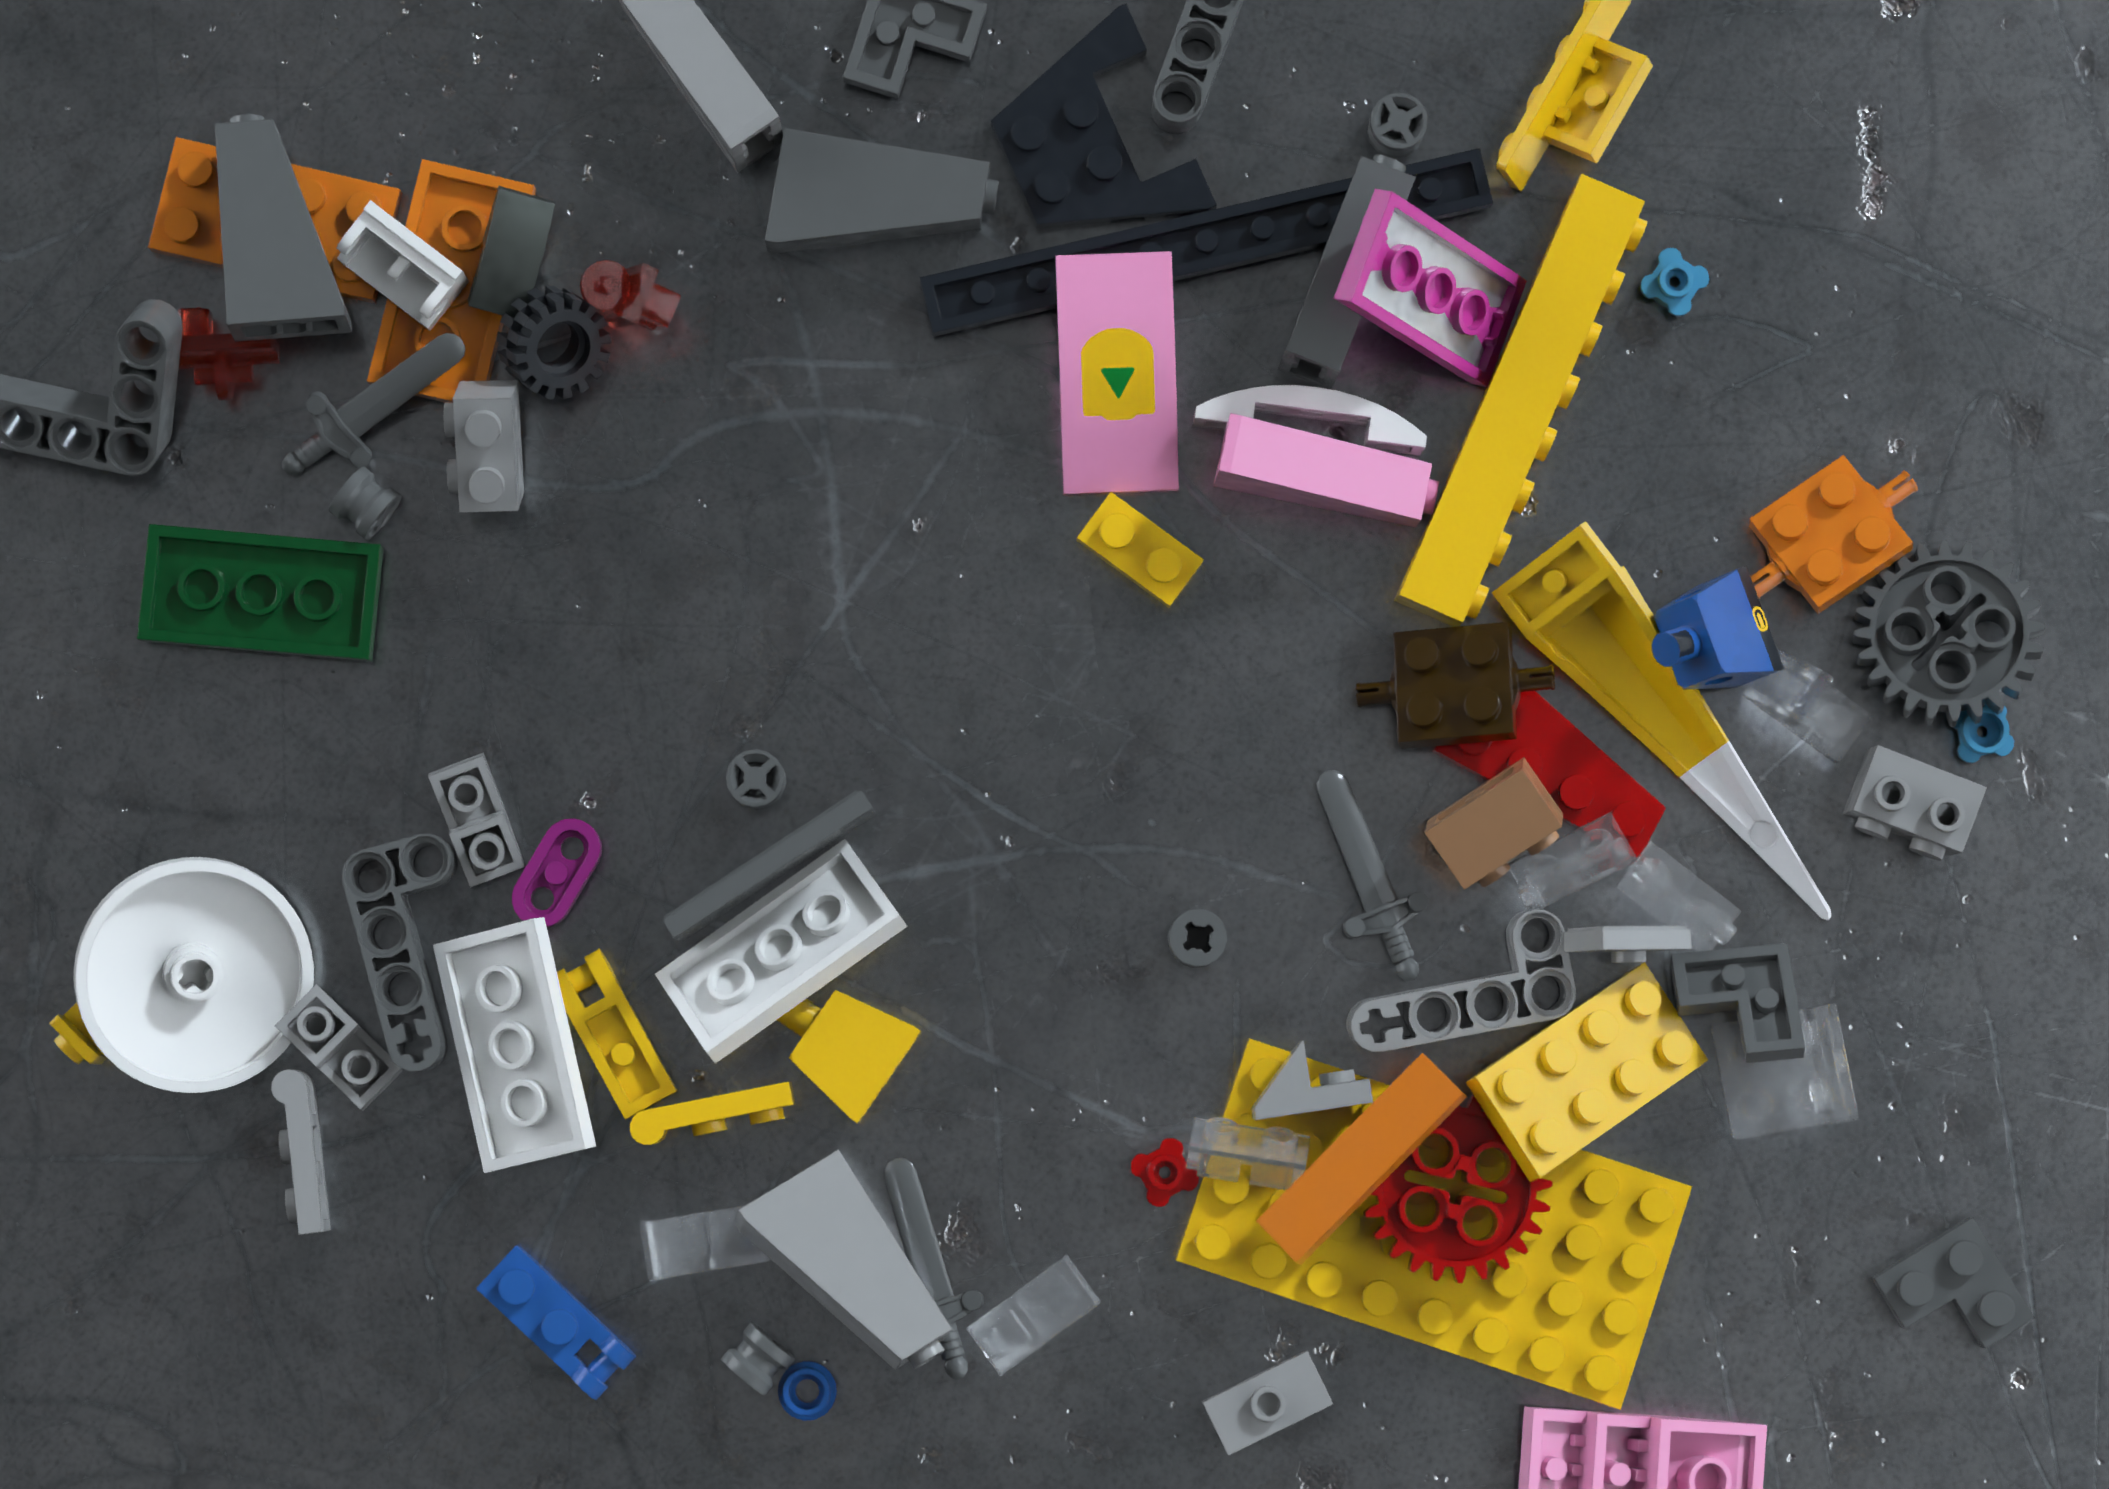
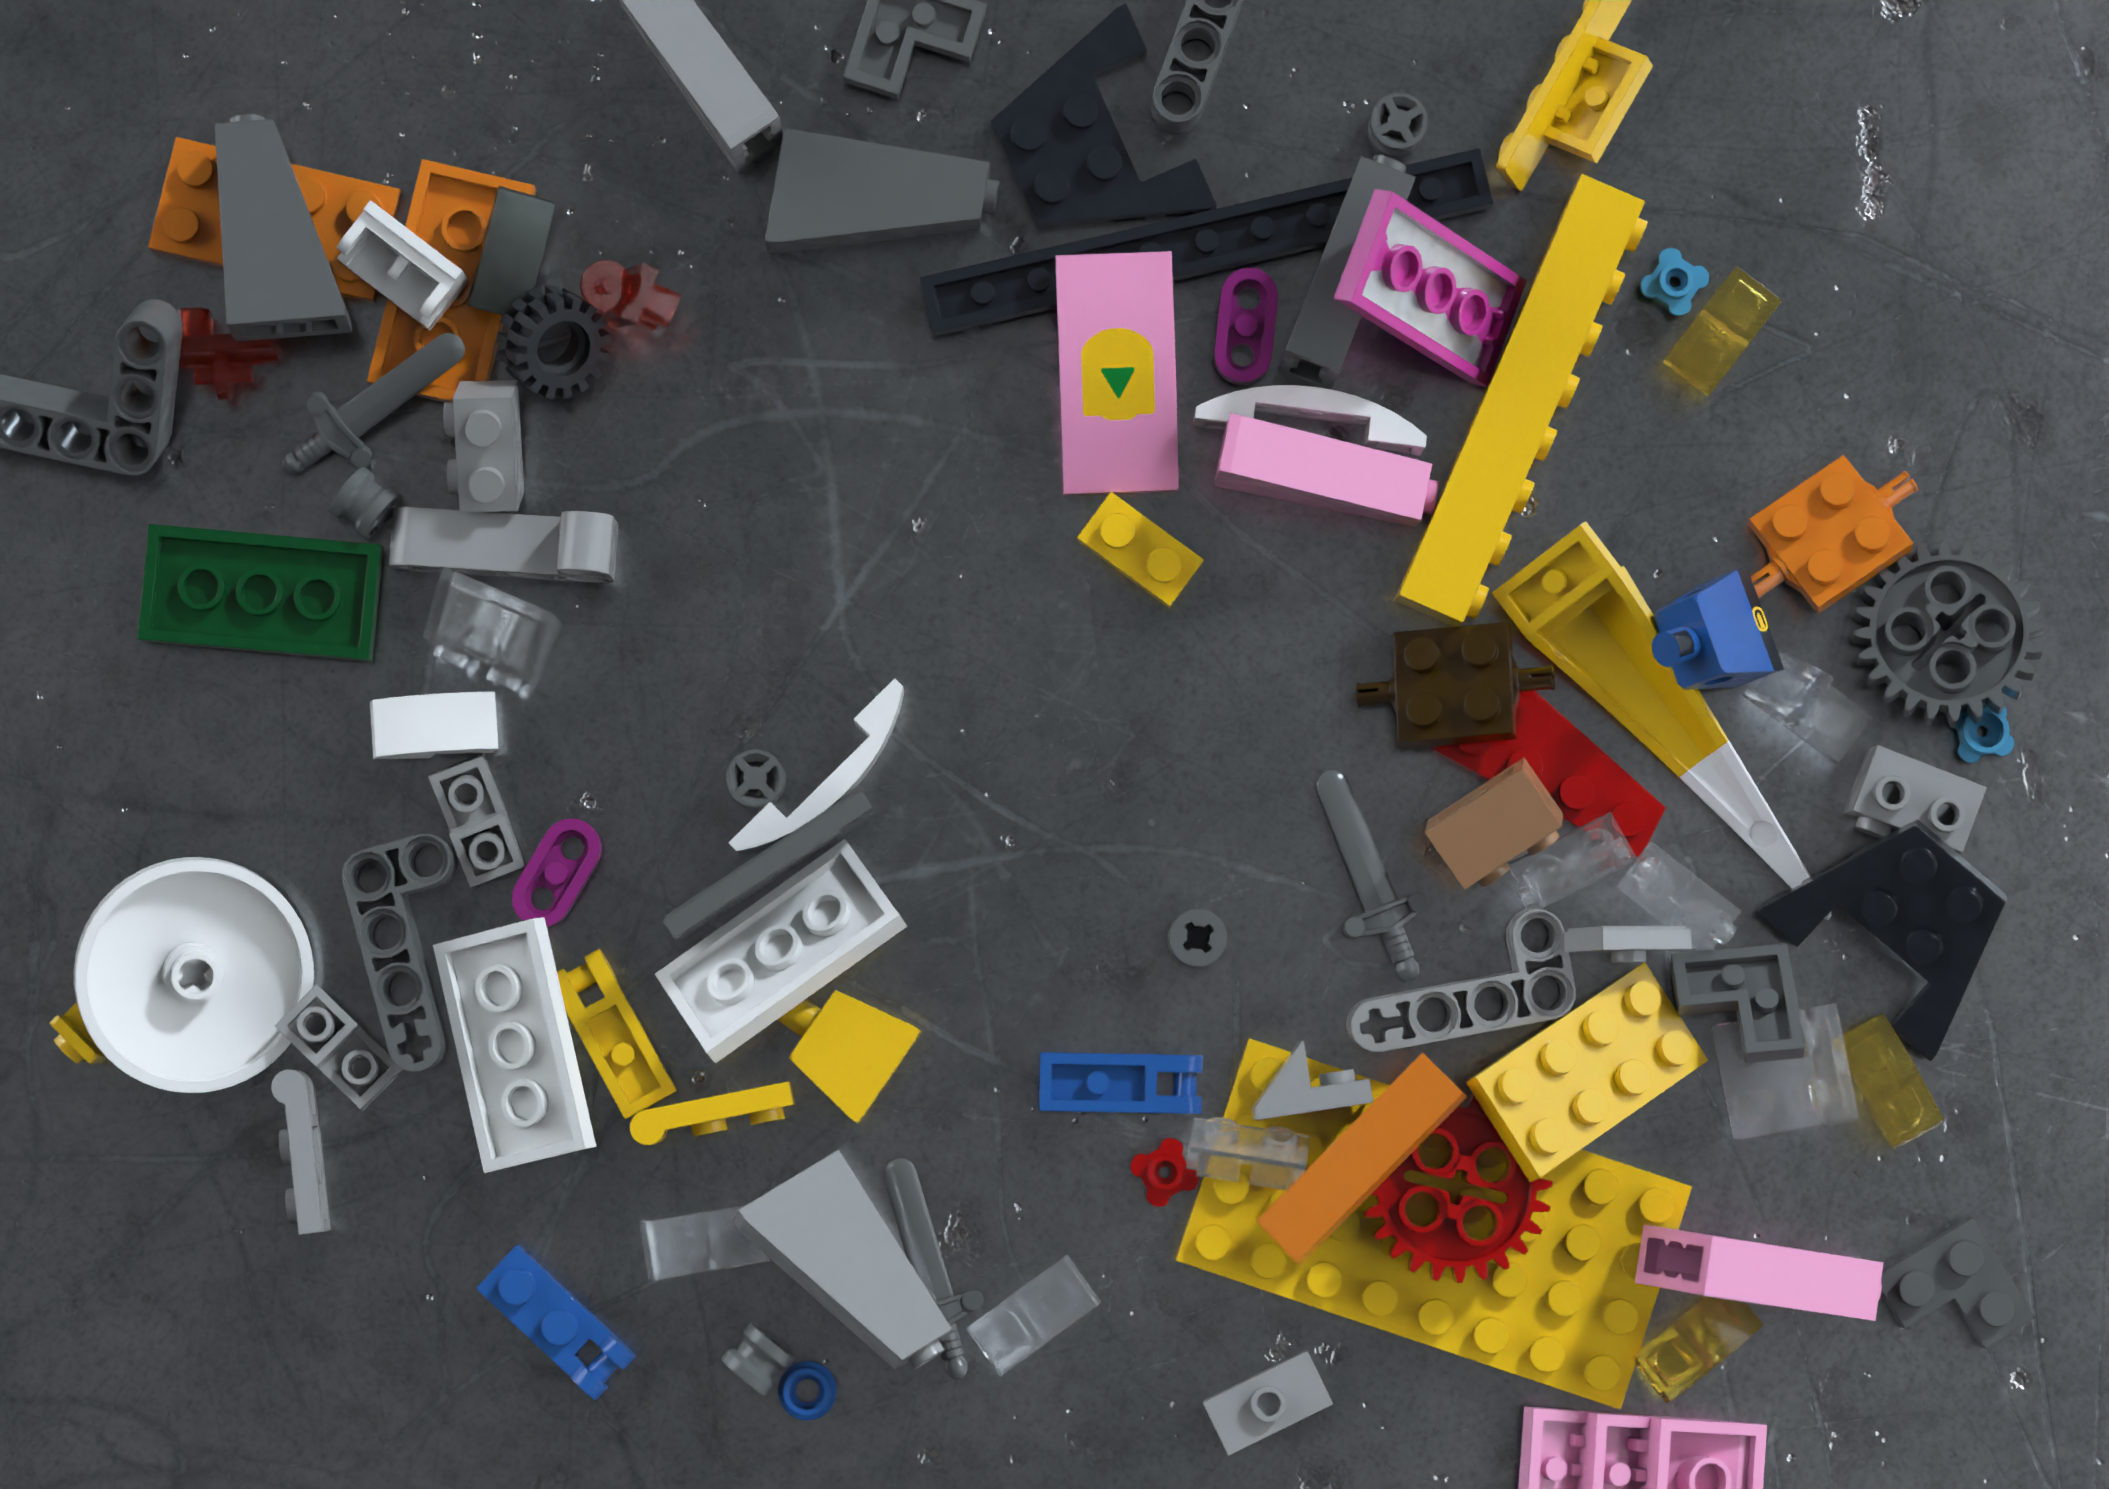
none -> white slope [370,692,499,759]
none -> light grey beam [388,507,618,583]
none -> clear slope [423,567,564,693]
none -> white slope [729,679,904,854]
none -> blue plate [1039,1052,1203,1114]
none -> magenta plate [1213,268,1278,385]
none -> clear yellow slope [1631,1296,1764,1404]
none -> bright pink slope [1635,1224,1884,1321]
none -> clear yellow slope [1663,265,1782,397]
none -> black wing [1757,819,2007,1062]
none -> clear yellow slope [1832,1013,1944,1151]

